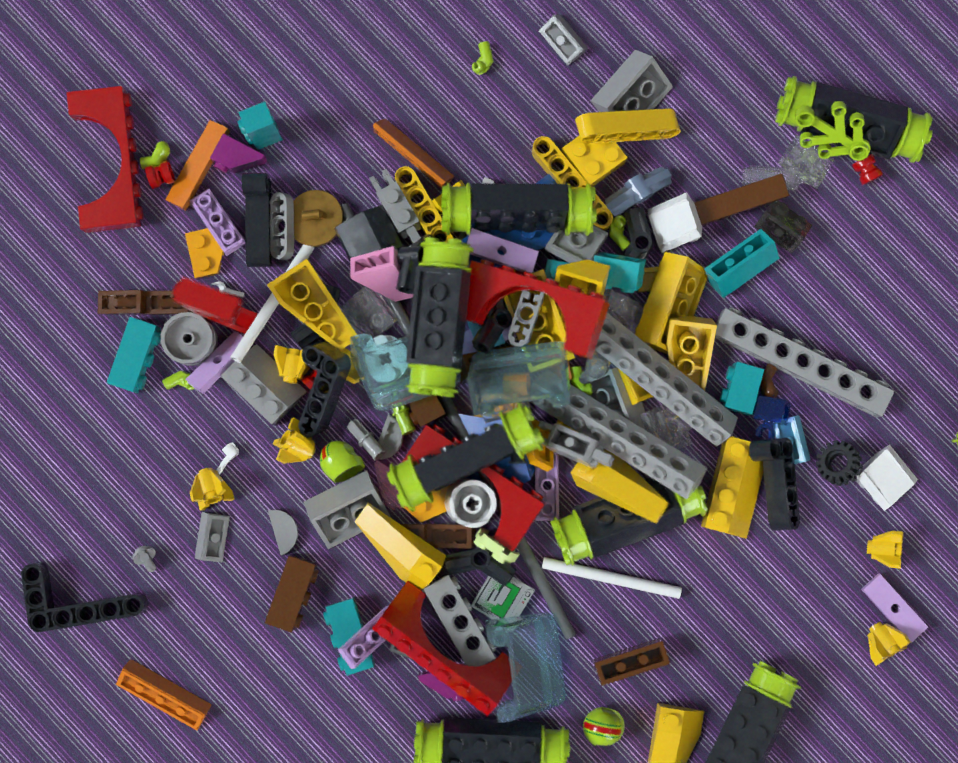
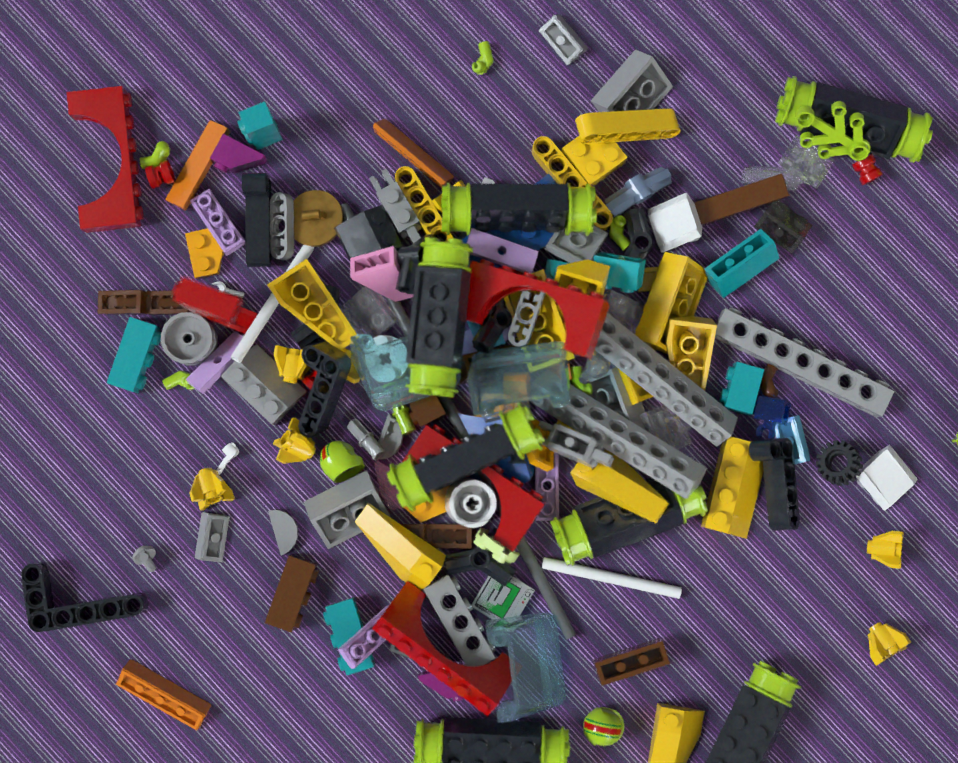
lavender tile [861,574,928,643] -> none

